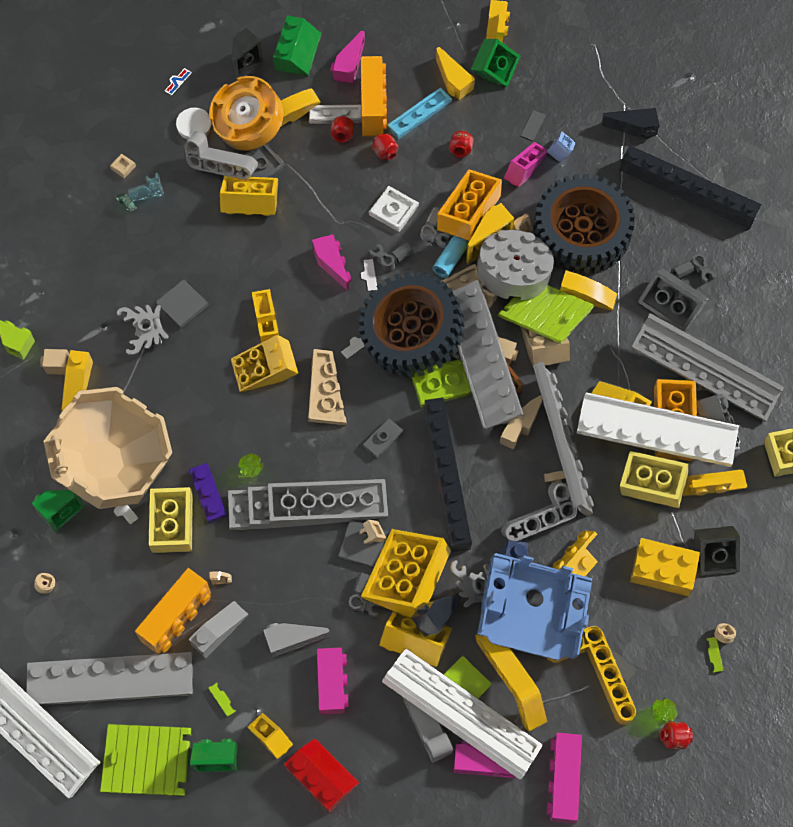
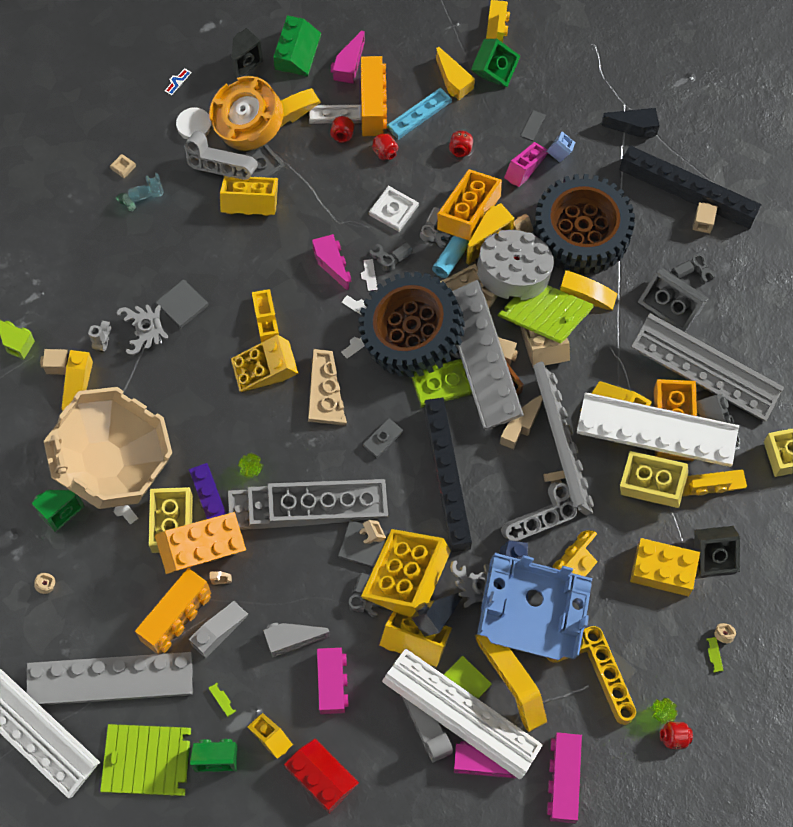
none -> light grey bar [88,320,112,352]
none -> light orange brick [155,512,246,574]
none -> white sticker [342,295,366,314]
none -> tan brick [692,202,717,234]

